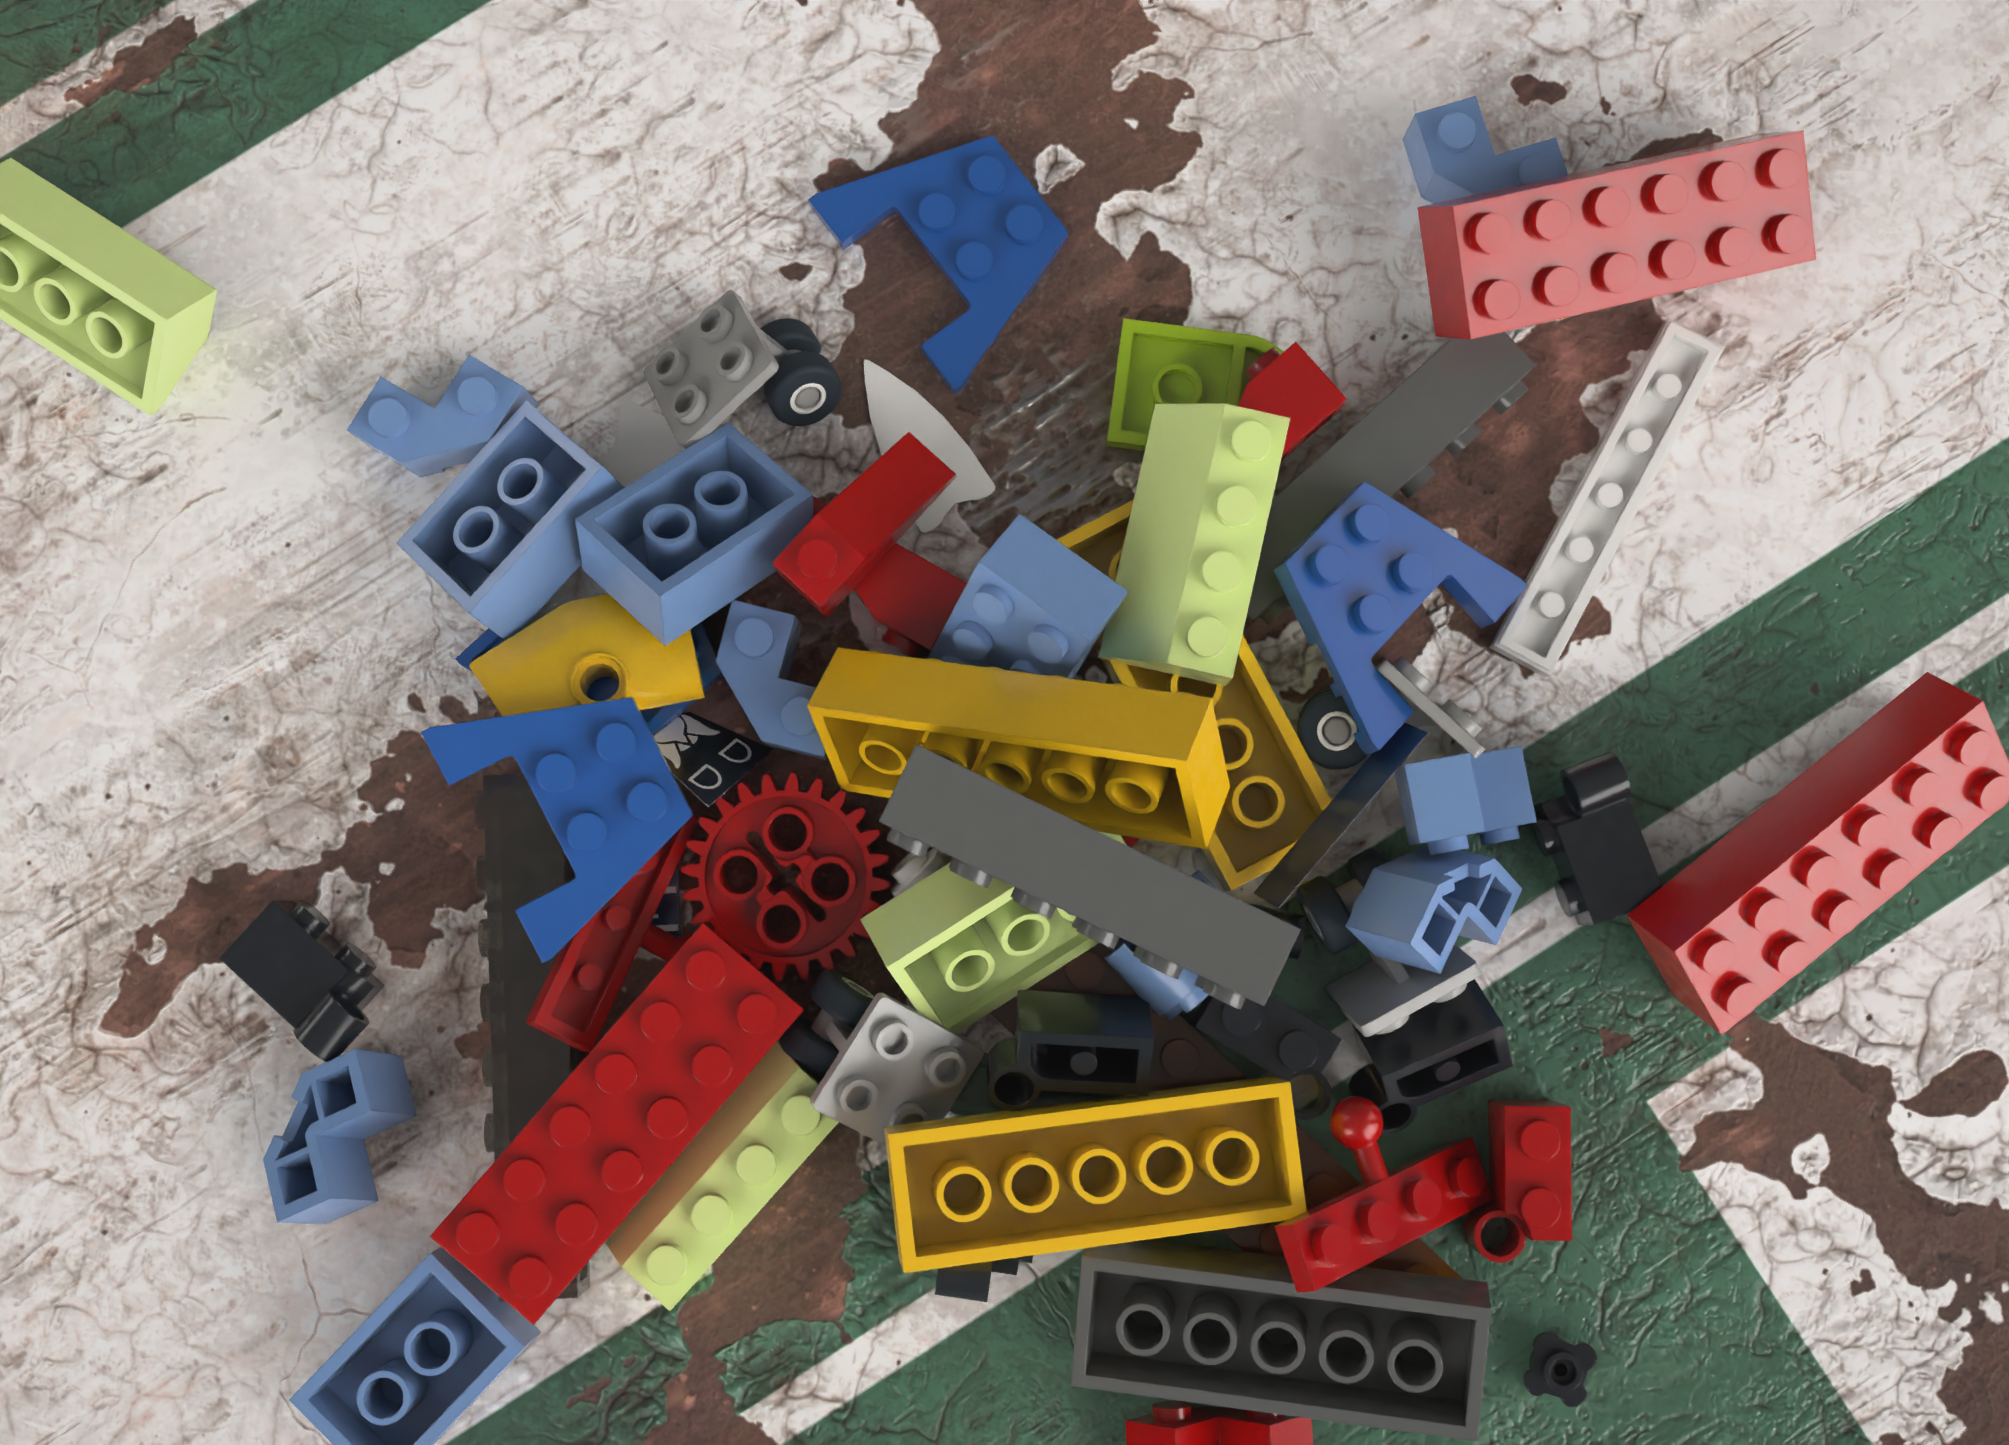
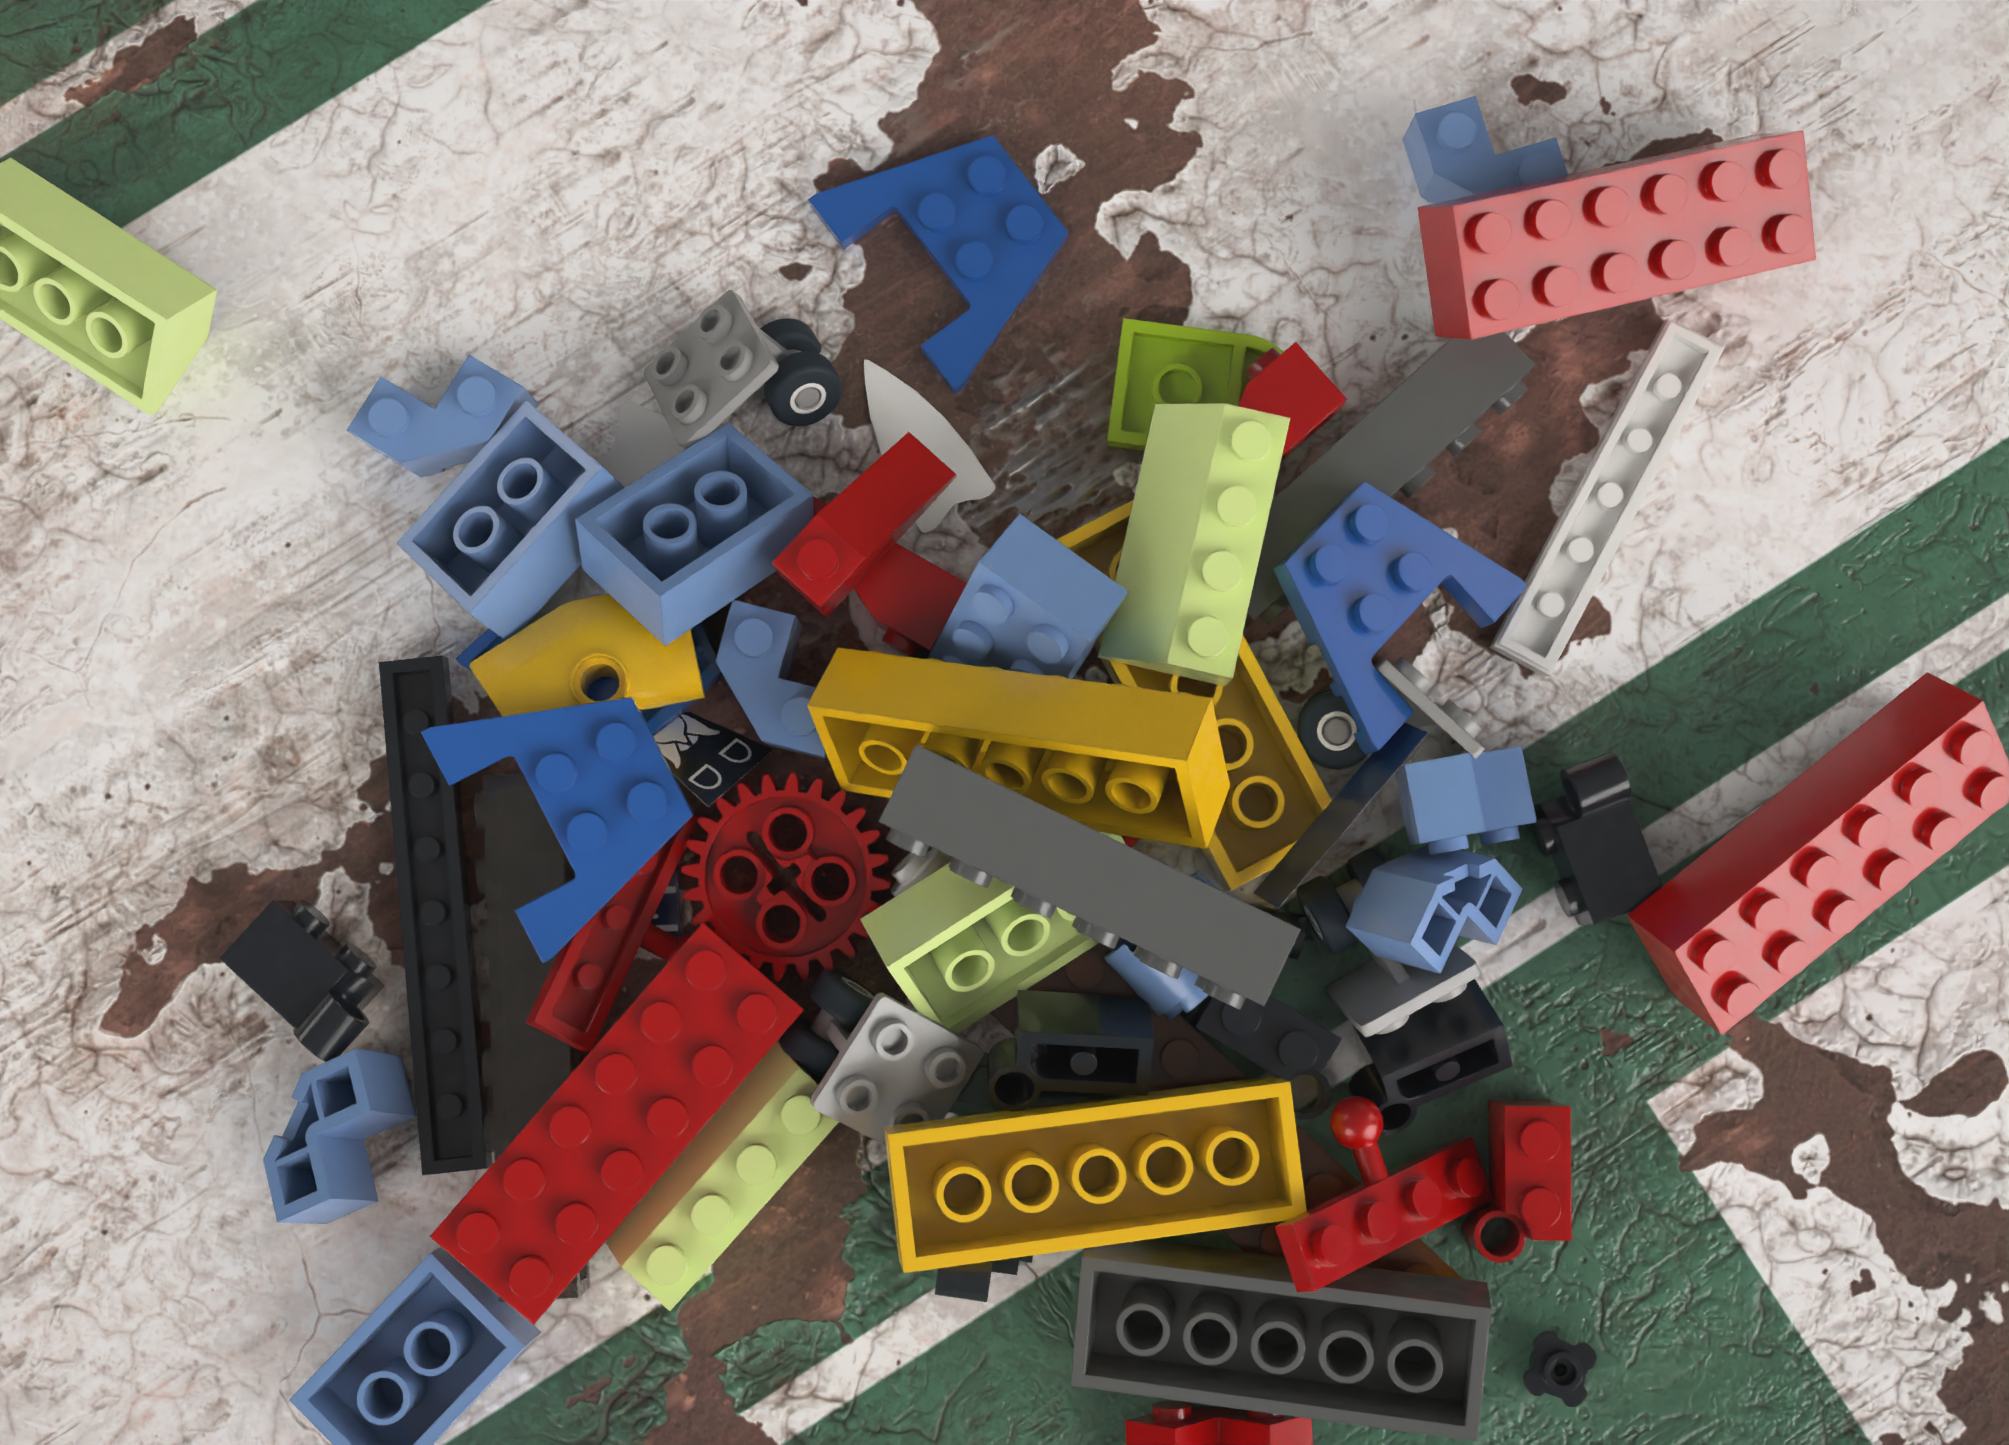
none -> black plate [379,655,493,1175]

